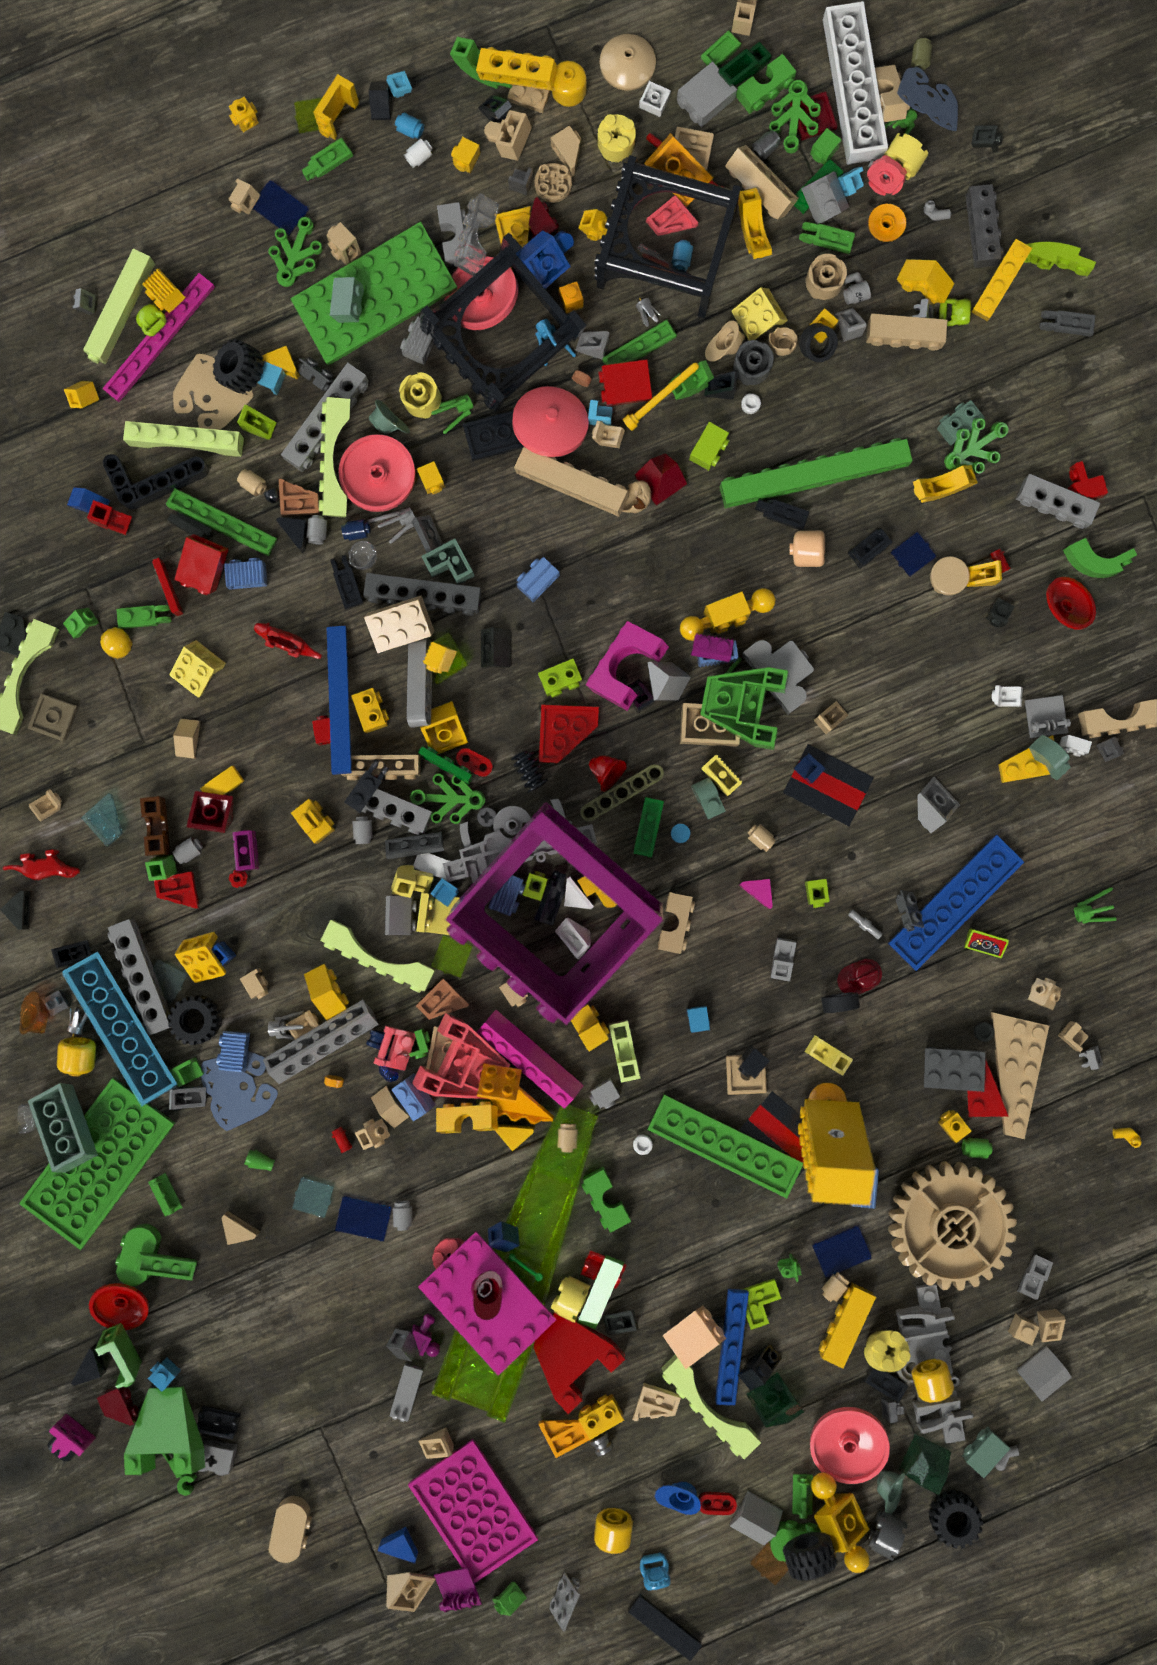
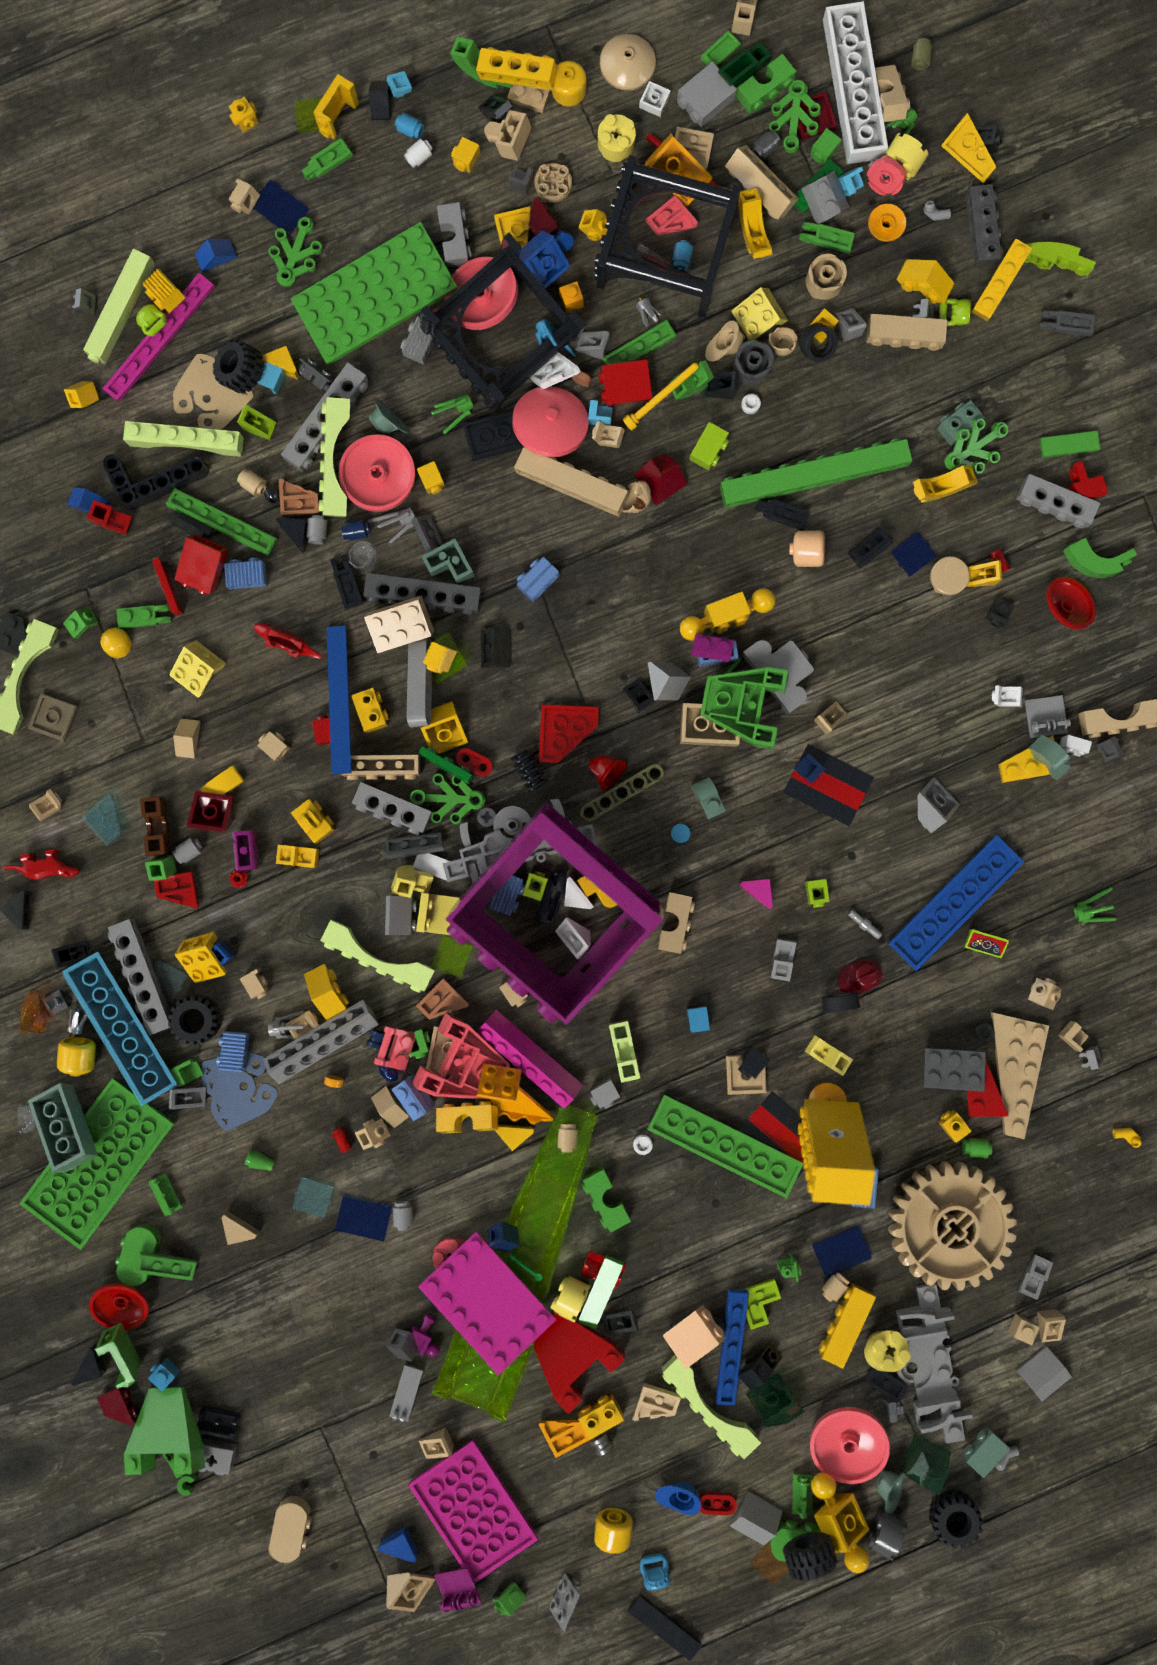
dark pink piece [47,1414,96,1462] -> none
tan brick [326,222,361,265] -> none
sand green brick [330,277,364,323] -> none
black hinge [344,759,389,813] -> none
light grey brick [352,817,373,844] -> none
light yellow brick [399,372,442,419] -> none
dark azure panel [431,878,459,907] -> none
clear arch [454,193,500,276] -> none
dark red piece [471,1271,502,1320] -> none
lime brick [538,659,582,698] -> none
tan slope [551,125,581,177] -> none
yellow brick [571,1004,610,1051] -> none
dark pink arch [586,621,669,711] -> none
green plate [633,797,664,858] -> none
light yellow brick [701,755,742,796] -> none
tan brick [747,824,776,852] -> none
light grey piece [843,272,871,305] -> none
dark grey hinge [896,890,924,932] -> none
sand blue piece [897,67,958,131] -> none
yellow head [912,1359,954,1403] -> none
none -> blue slope [195,239,237,272]
none -> tan brick [257,731,290,762]
none -> yellow slope [276,845,319,868]
none -> white wing [530,352,581,389]
none -> yellow wing [941,113,997,183]
none -> bright green tile [1040,431,1100,458]

